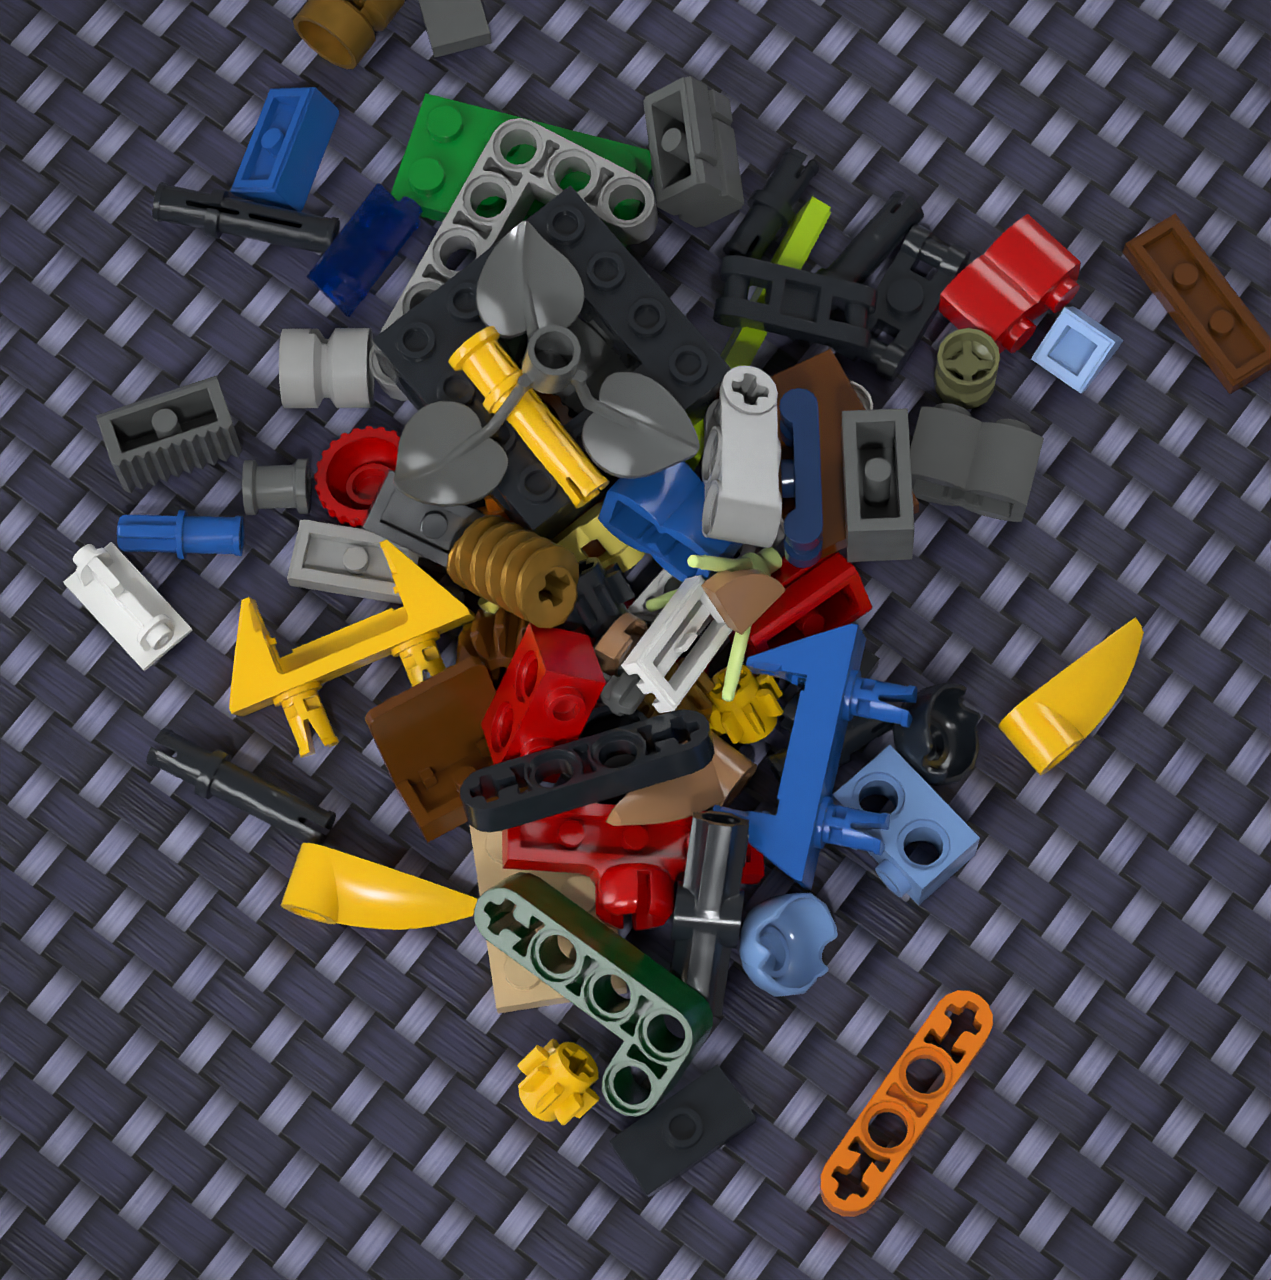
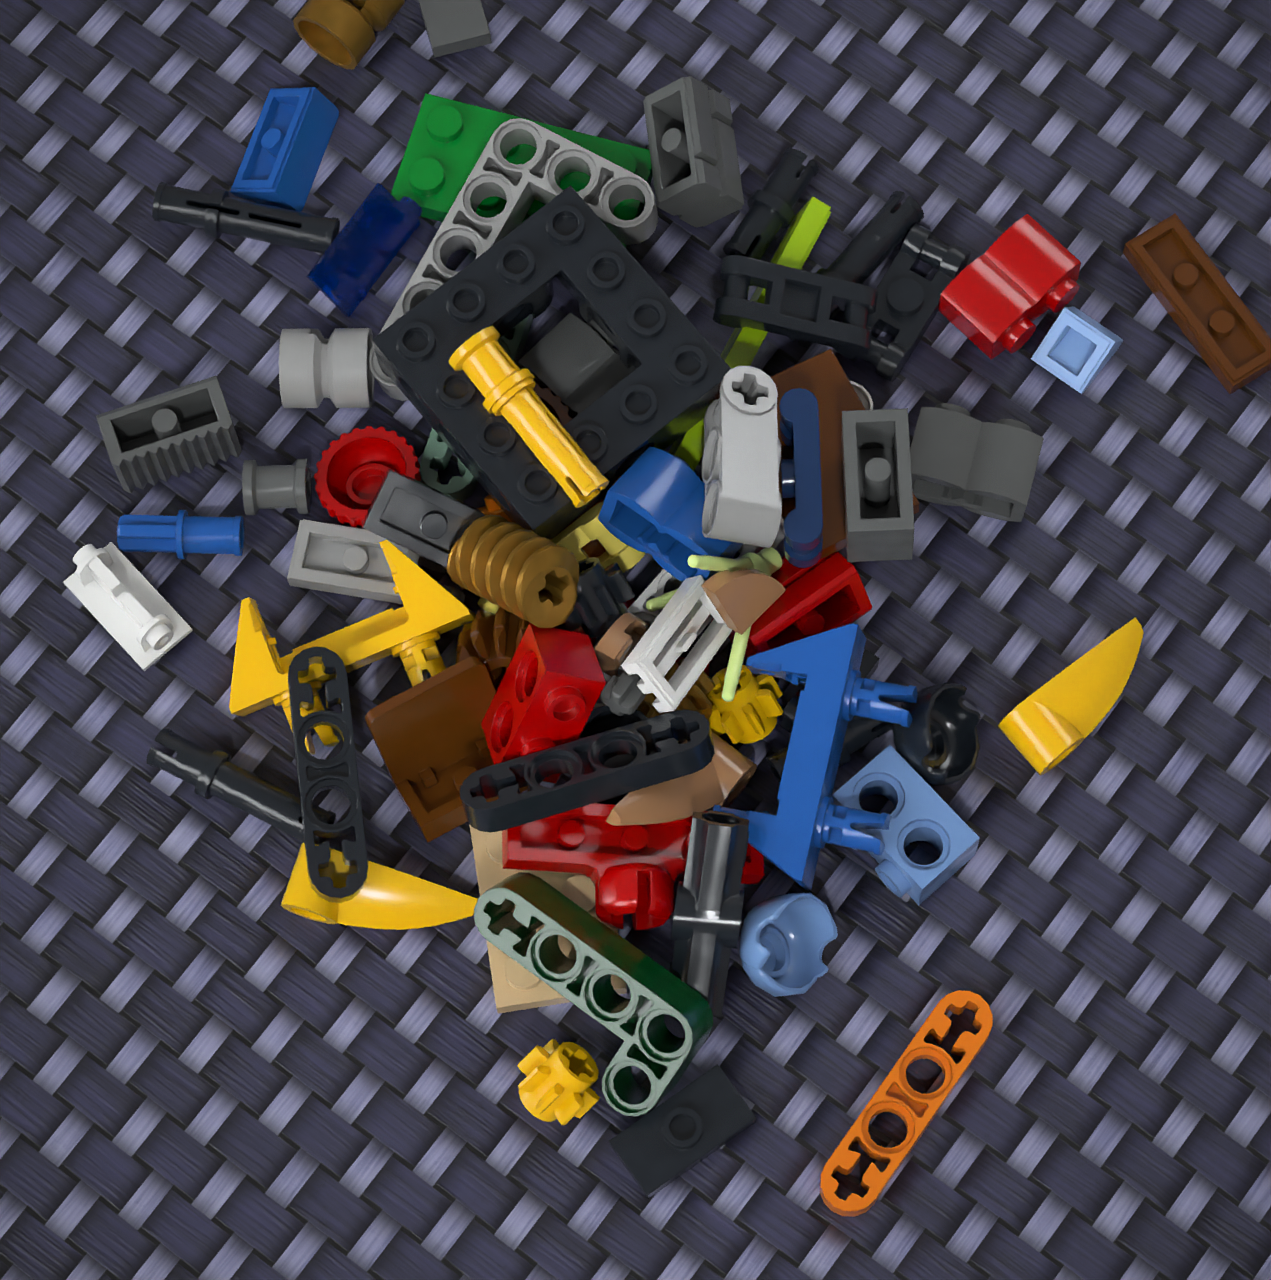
dark grey plant [393,221,700,507] -> none
olive wheel [934,328,1000,410] -> none
none -> black beam [288,647,368,903]

